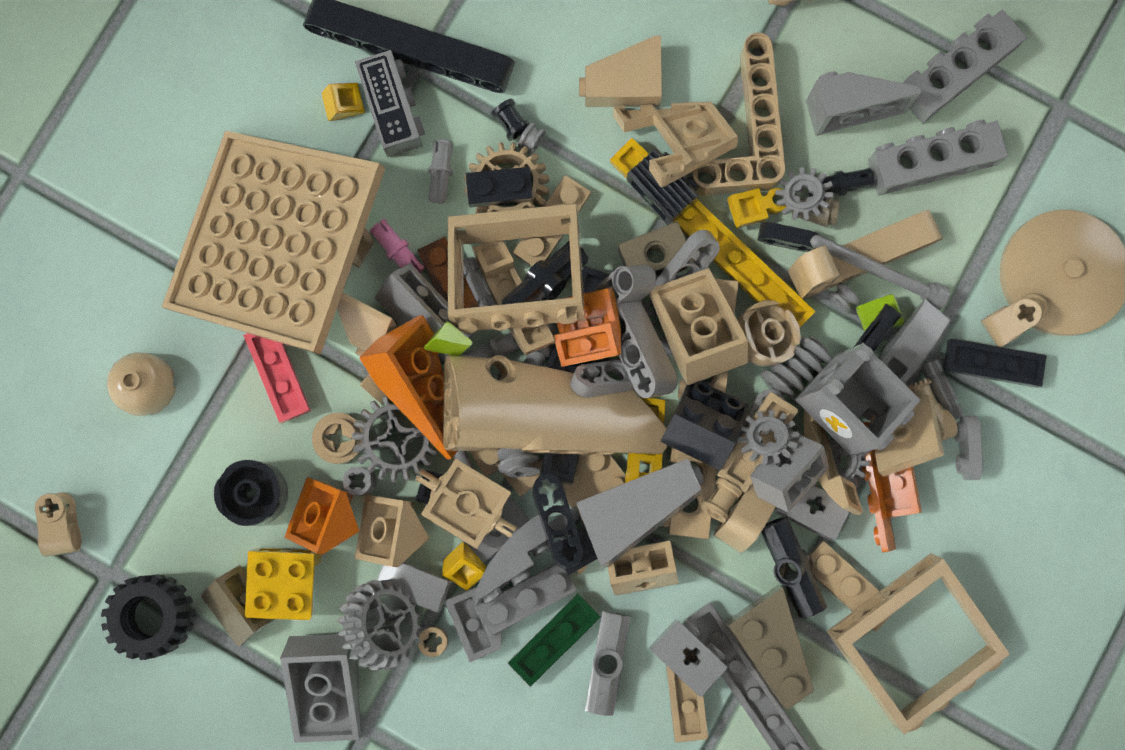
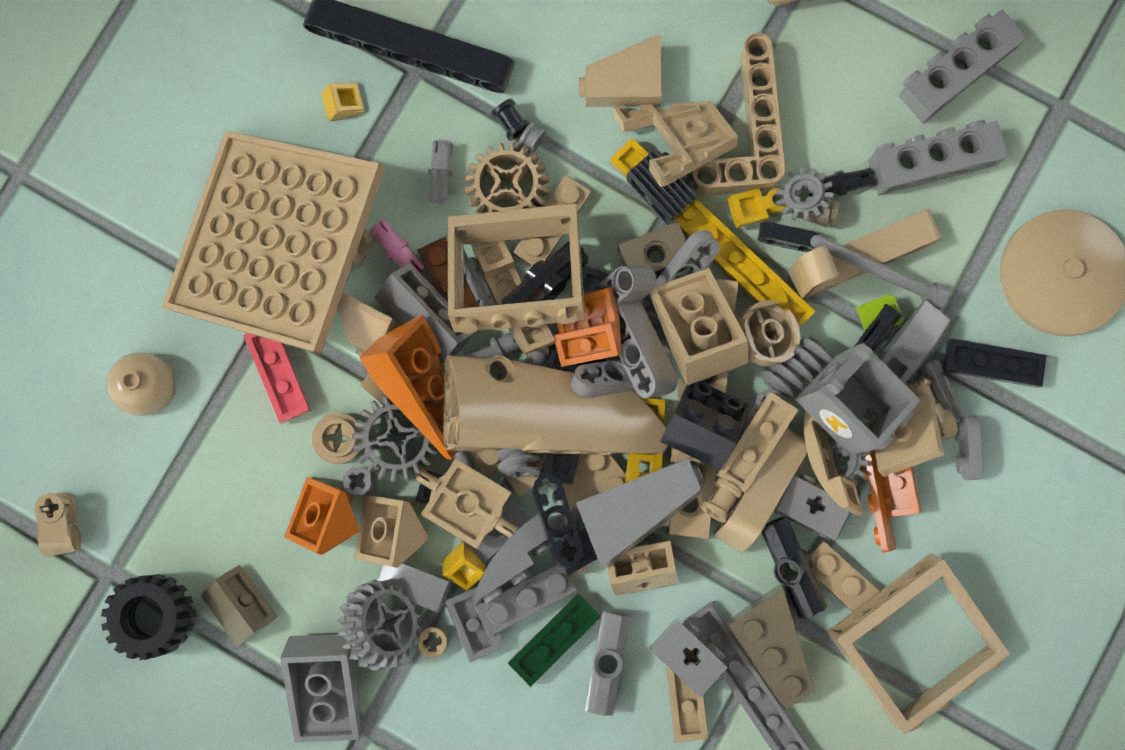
black brick [214,460,288,526] -> none
yellow bracket [245,548,321,620] -> none
brick [355,50,425,158] -> none
lime slope [424,321,473,356] -> none
black plate [465,167,533,207] -> none
light grey gear [738,410,799,465] -> none
light grey brick [750,431,829,513] -> none
light grey slope [806,71,922,136] -> none
light grey bush [828,283,860,314] -> none
tan piece [981,293,1048,347] -> none

